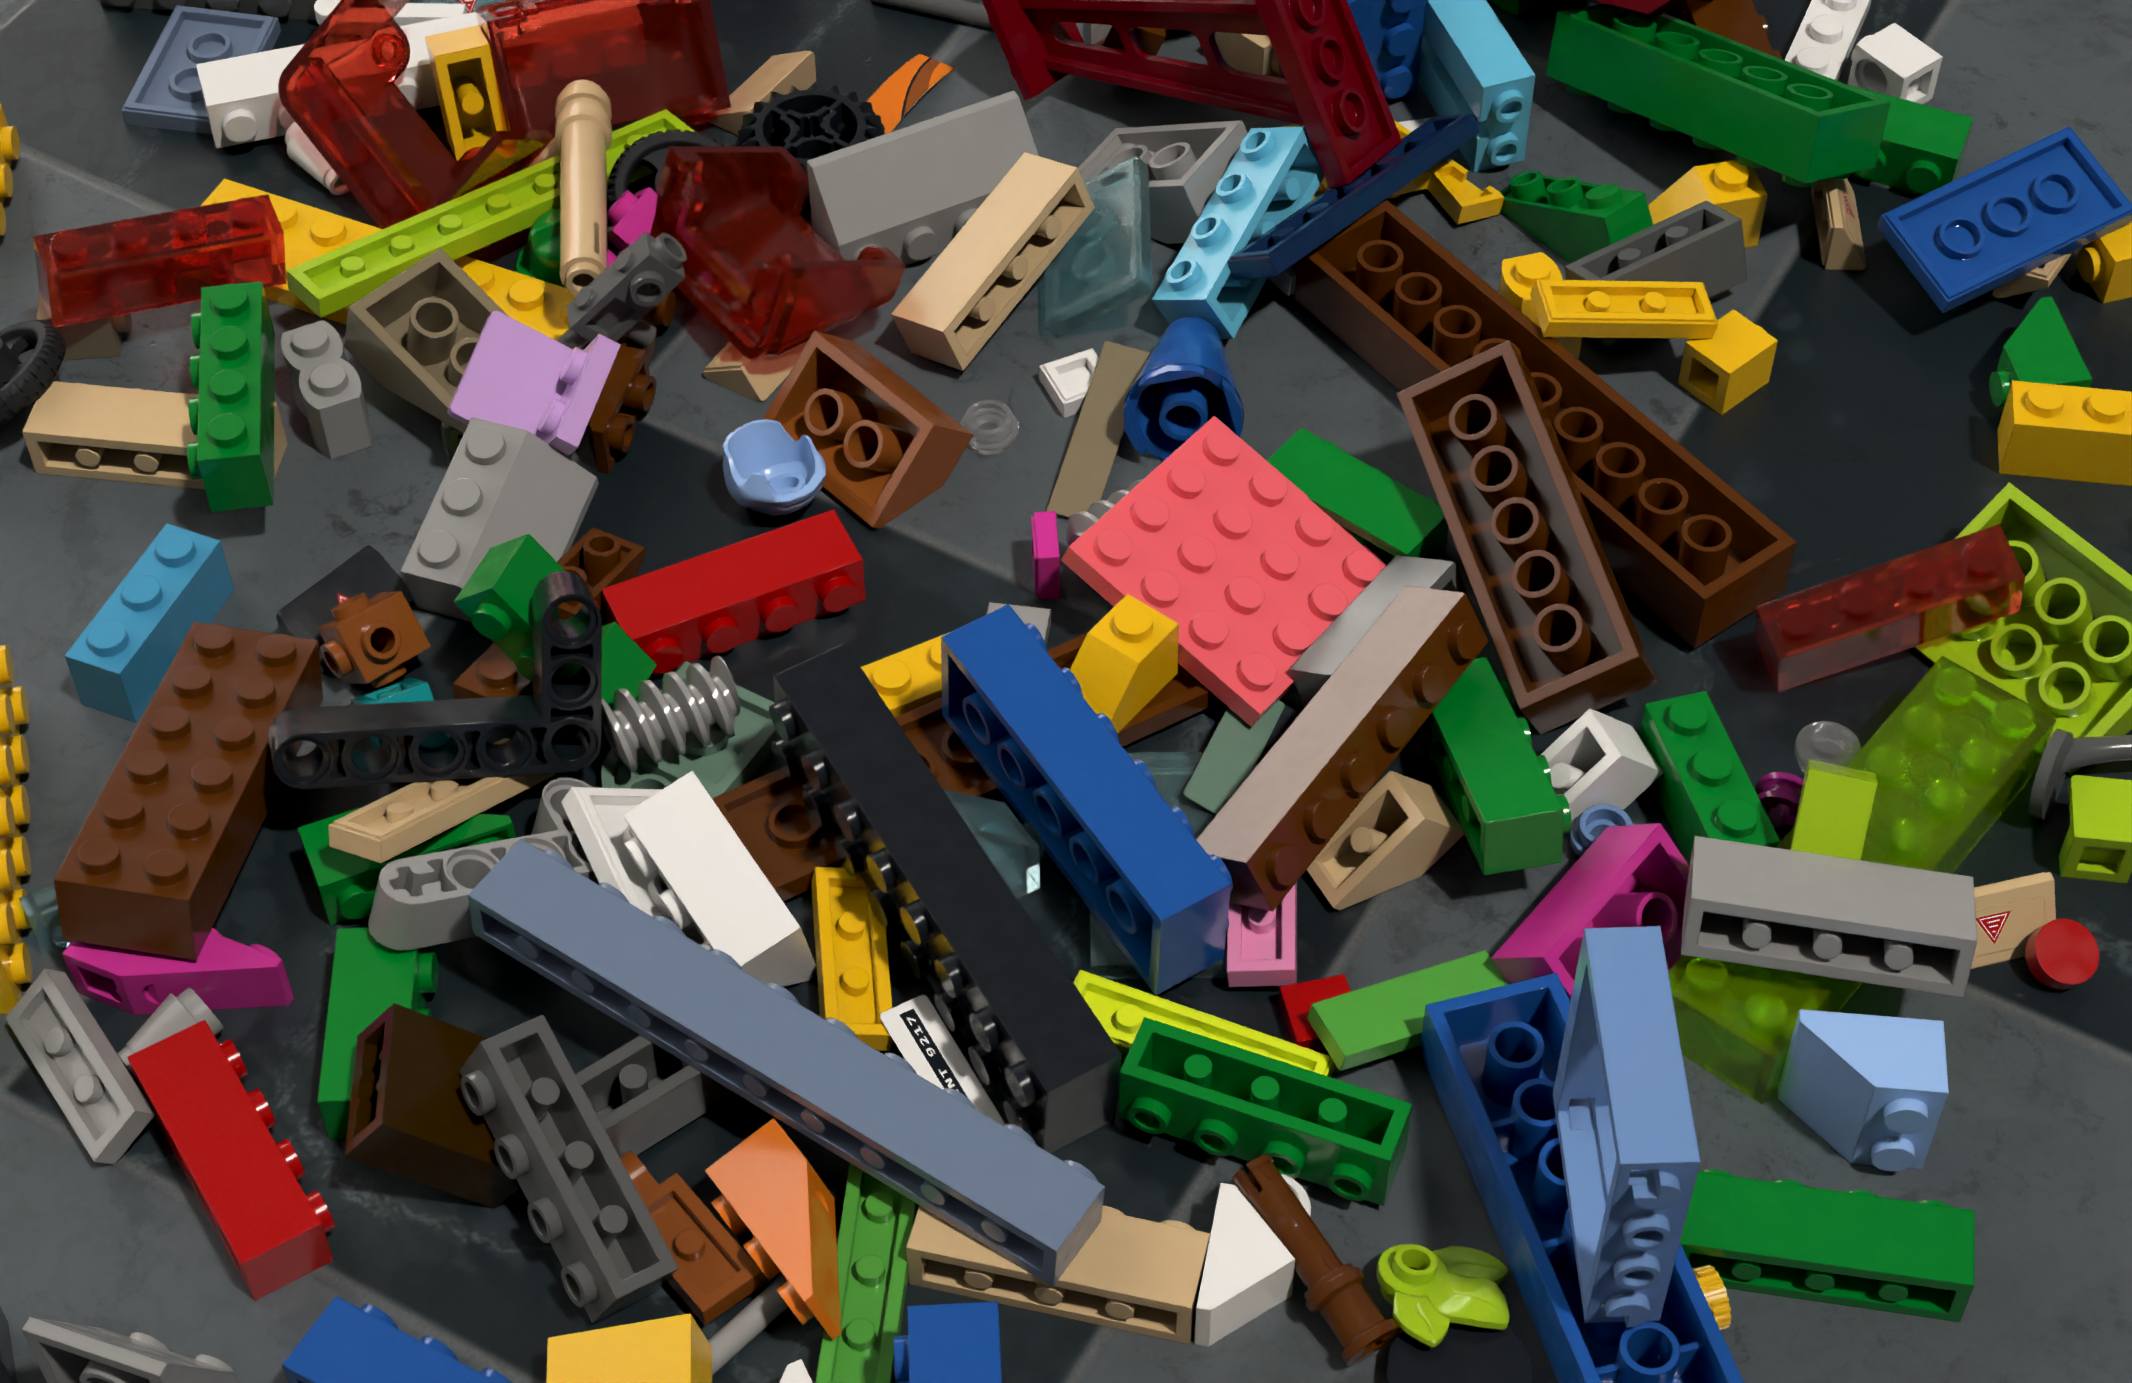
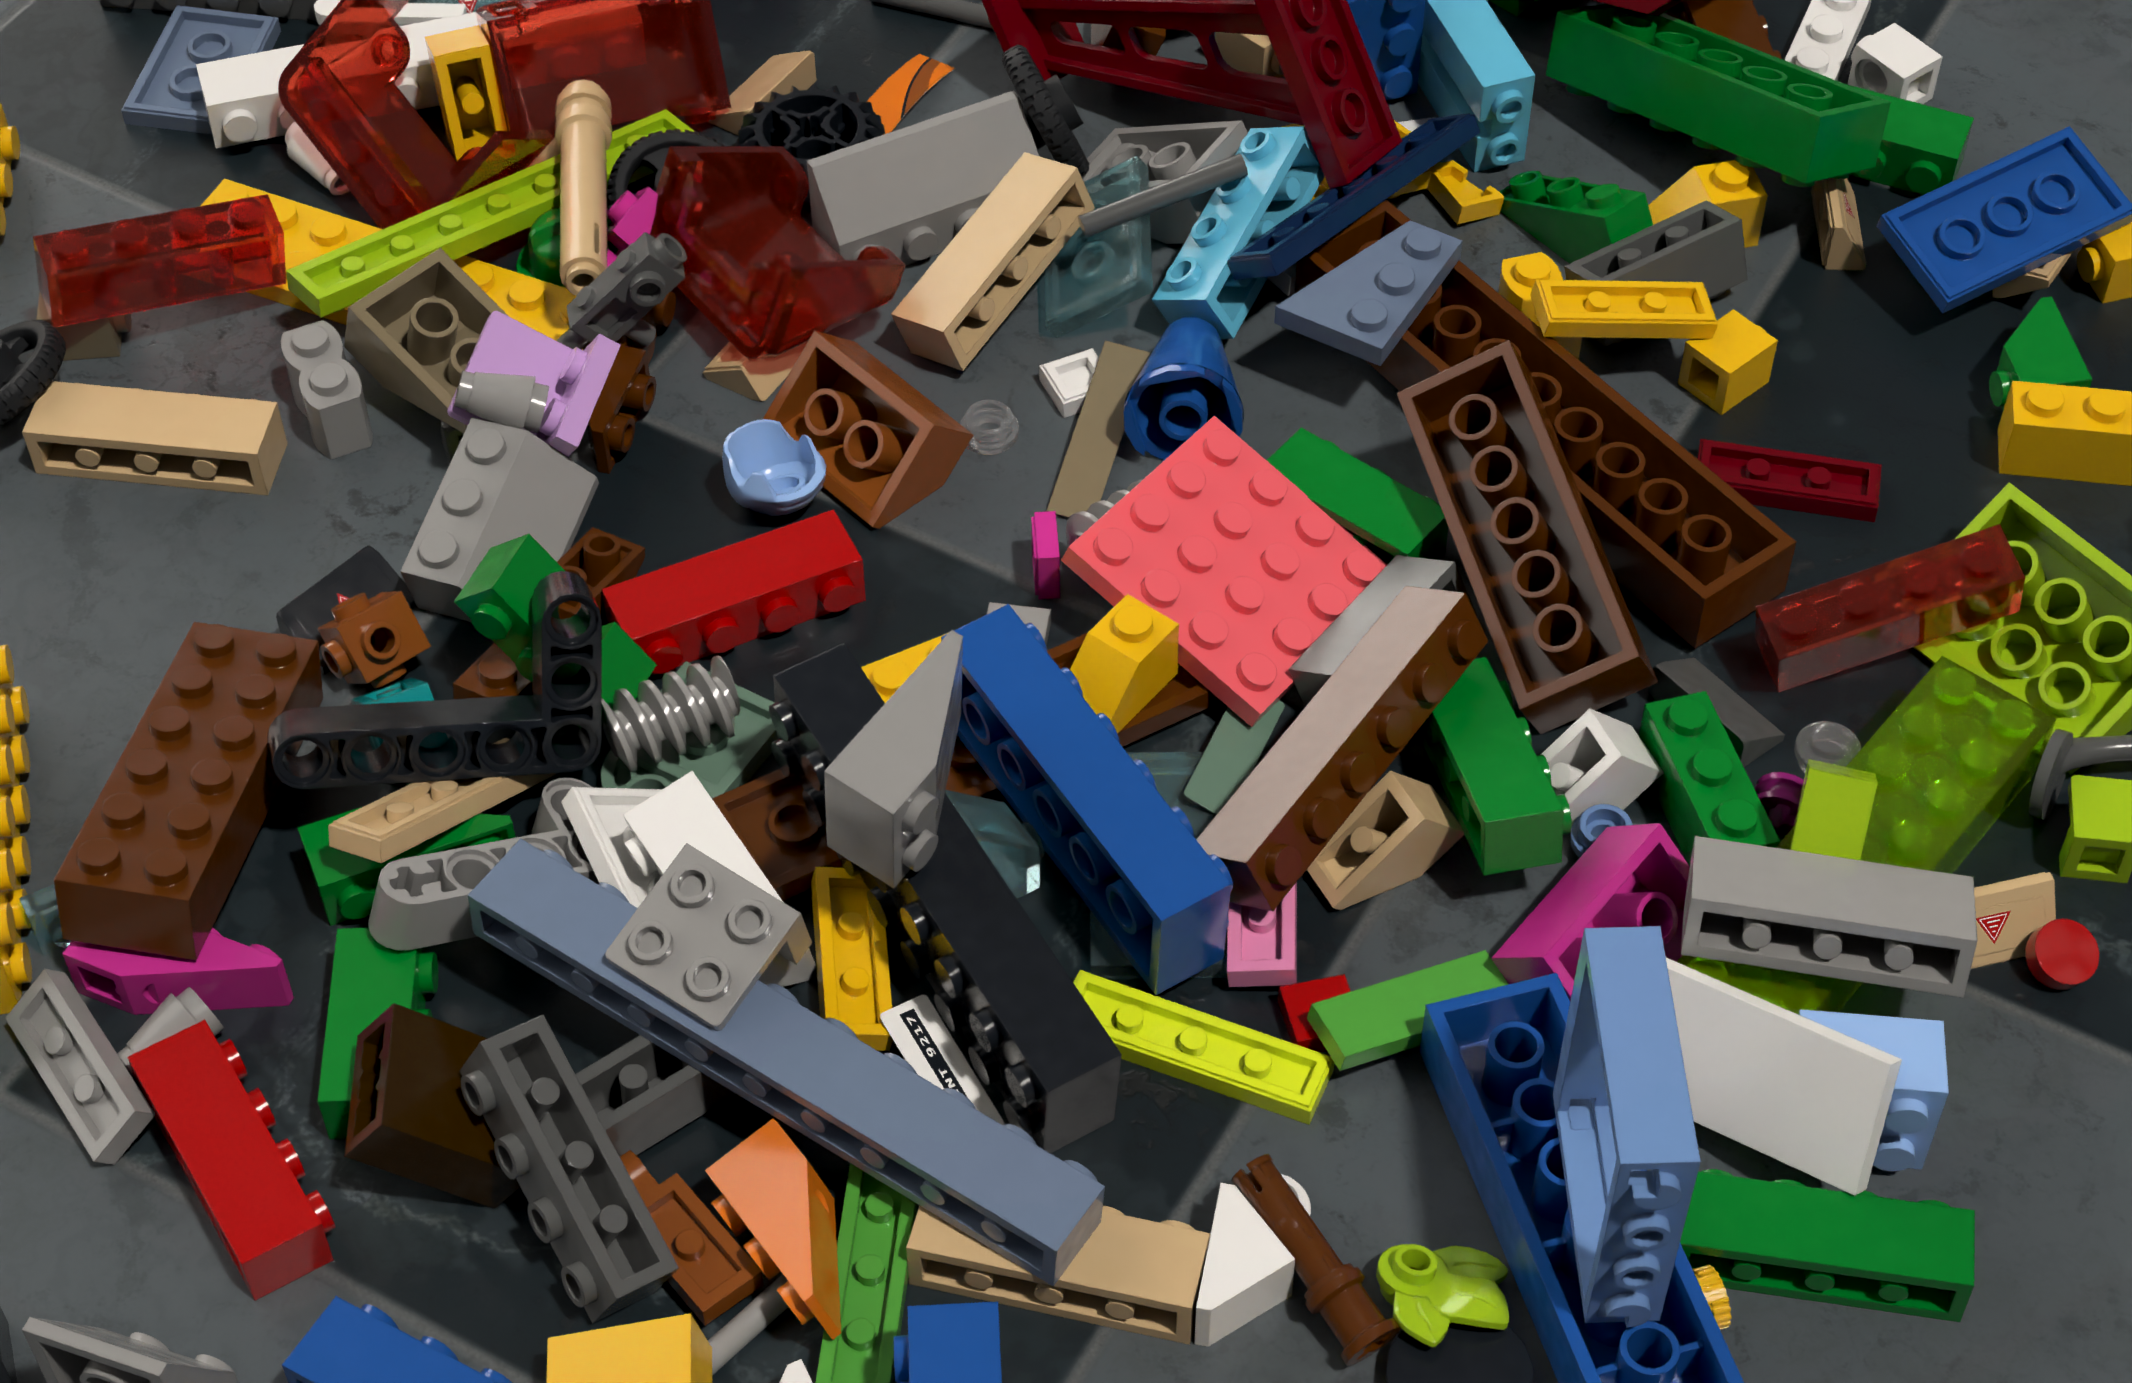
dark azure brick [65,523,235,723] -> none
green brick [187,281,275,512] -> none
green brick [1119,1017,1412,1206] -> none
none -> light grey cone [454,370,549,433]
none -> light grey bracket [605,843,812,1030]
none -> light grey slope [824,630,963,888]
none -> black wheel [1002,45,1090,177]
none -> dark grey bar [1078,154,1248,238]
none -> sand blue wing [1274,220,1463,366]
none -> dark grey slope [1648,657,1785,767]
none -> white tile [1666,958,1902,1196]
none -> dark red tile [1697,439,1882,522]

